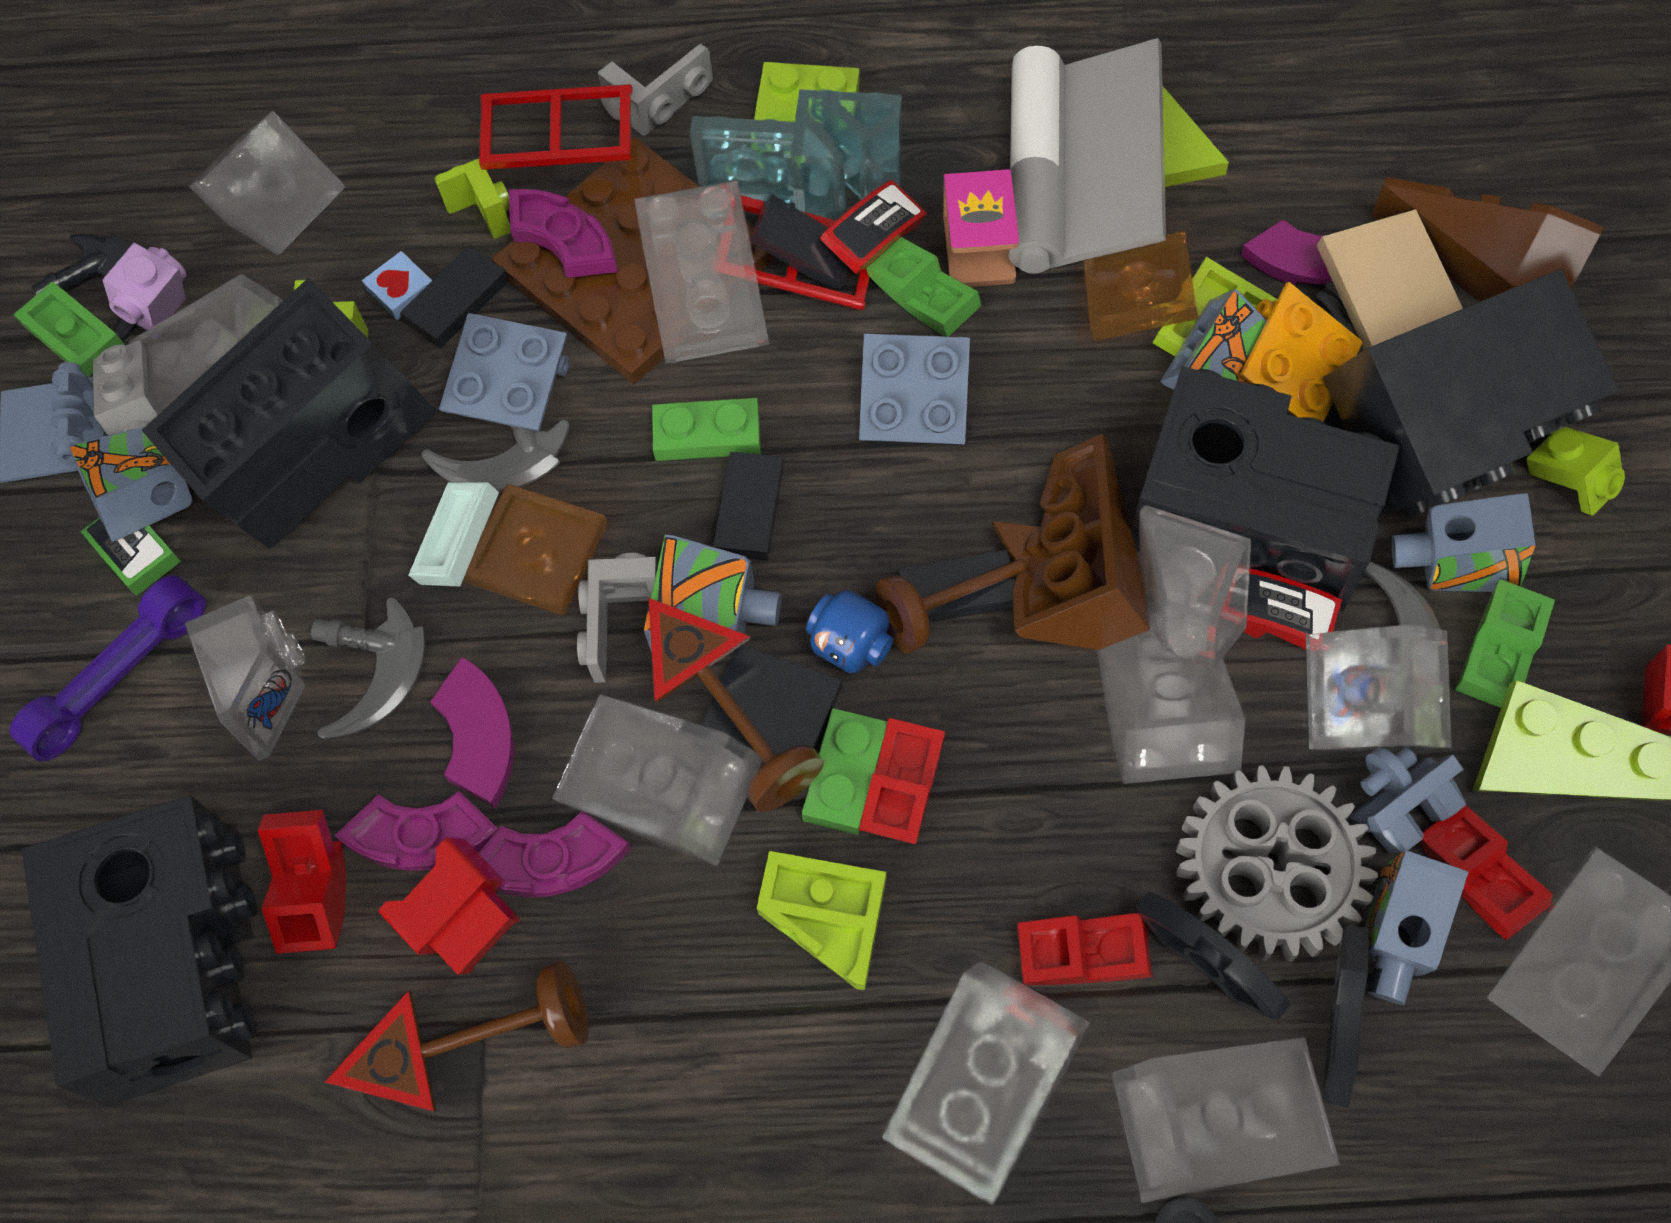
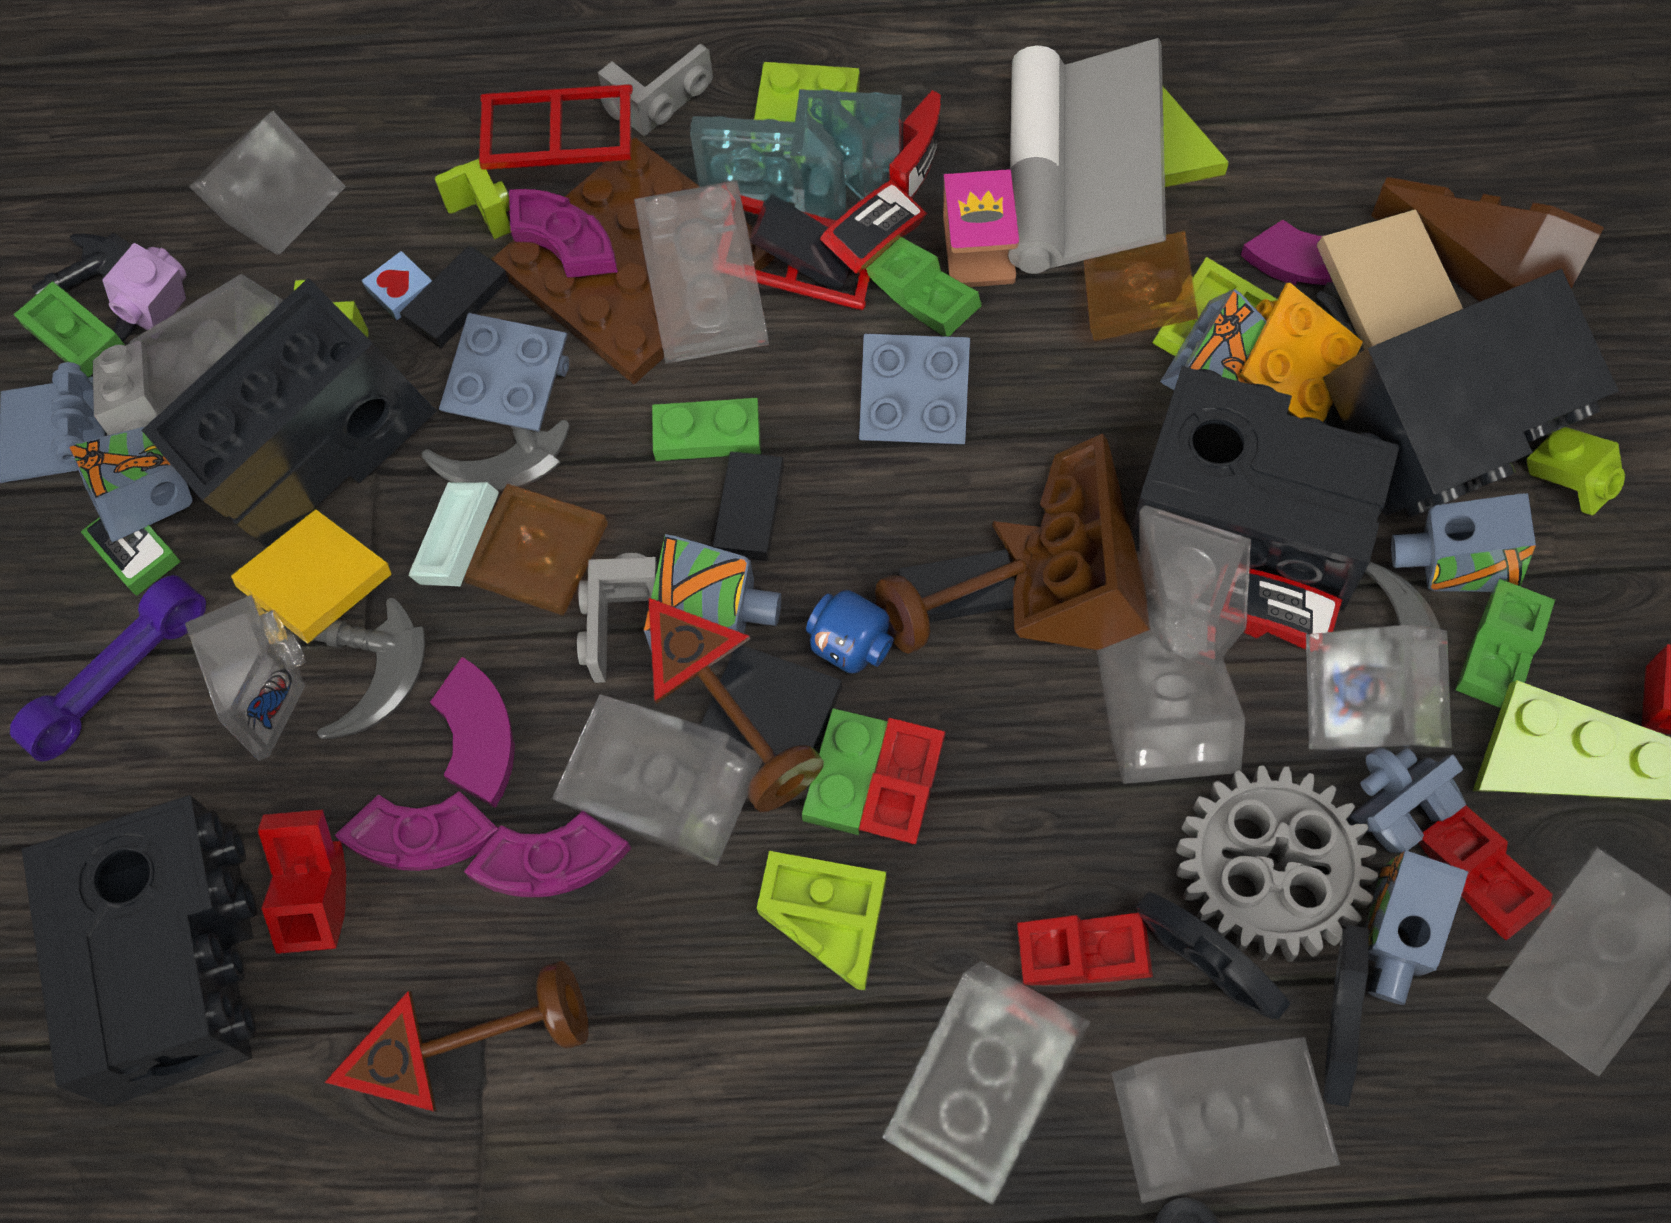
red piece [378,837,520,975] -> none
none -> yellow tile [231,509,391,644]
none -> red slope [889,90,941,198]

